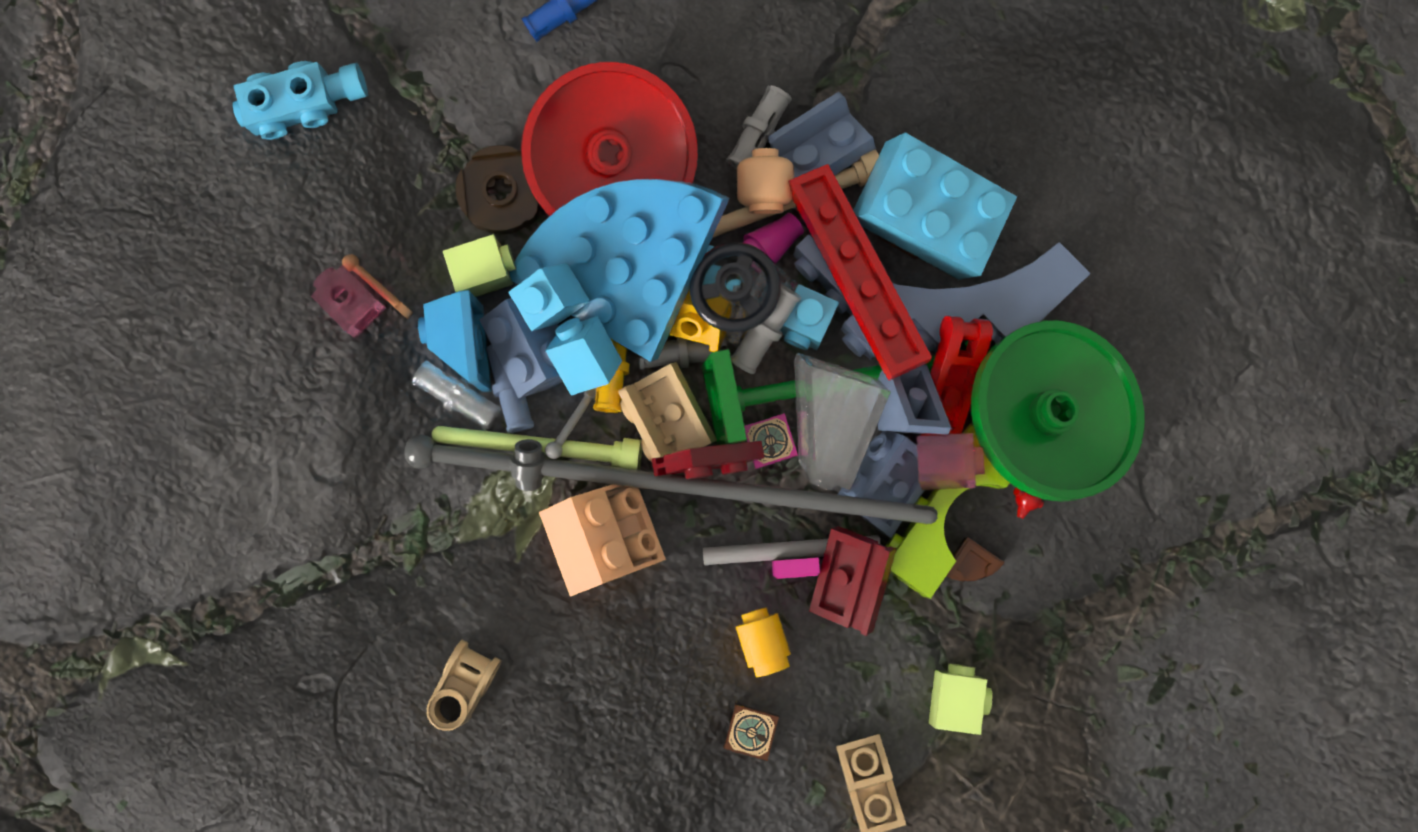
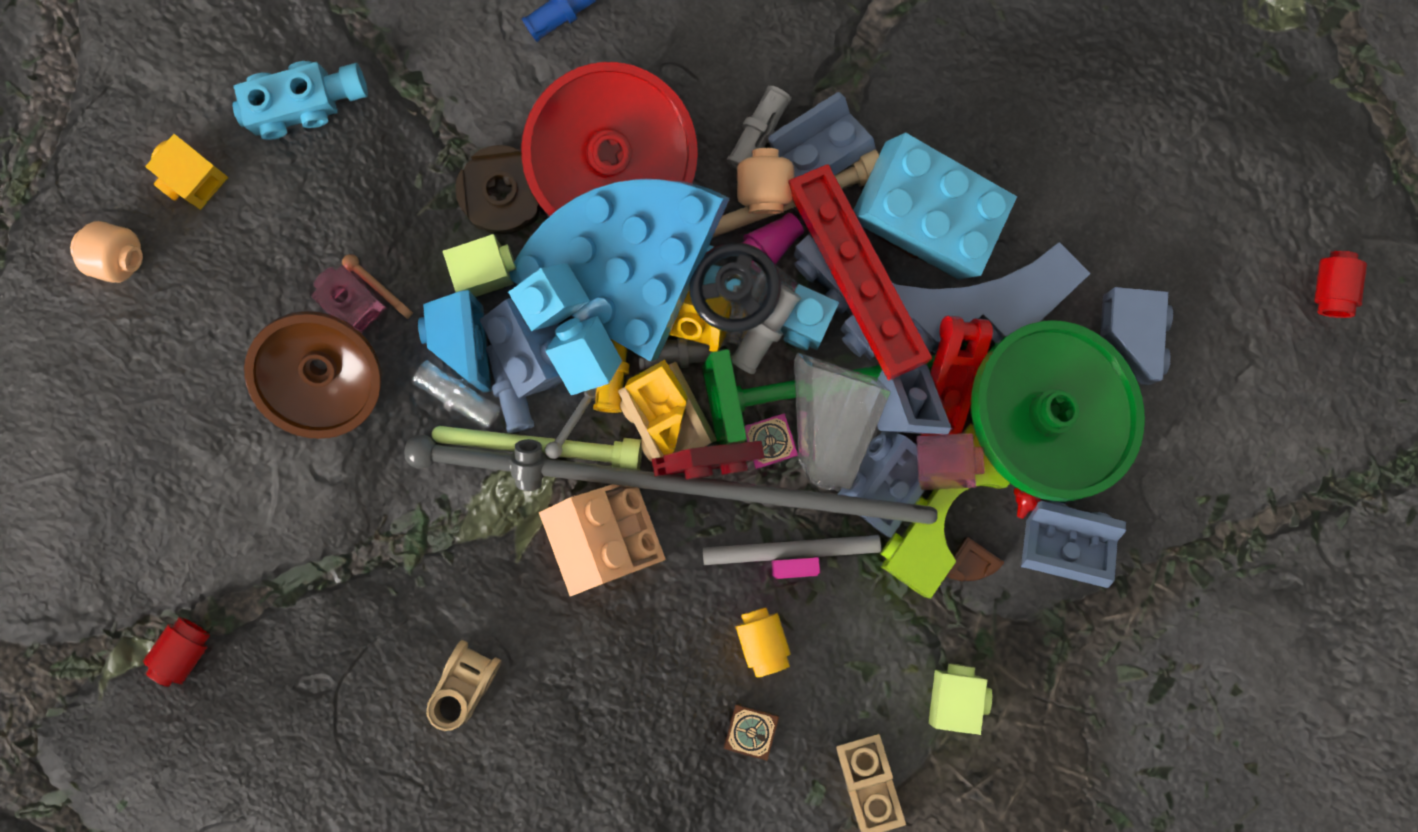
dark red plate [809,526,897,636] -> none
none -> light nougat head [70,221,143,283]
none -> red brick [143,617,210,687]
none -> yellow brick [145,134,228,210]
none -> reddish brown dish [244,311,382,439]
none -> yellow slope [625,359,688,455]
none -> sand blue bracket [1021,501,1126,588]
none -> sand blue slope [1100,287,1173,385]
none -> red brick [1314,251,1367,318]

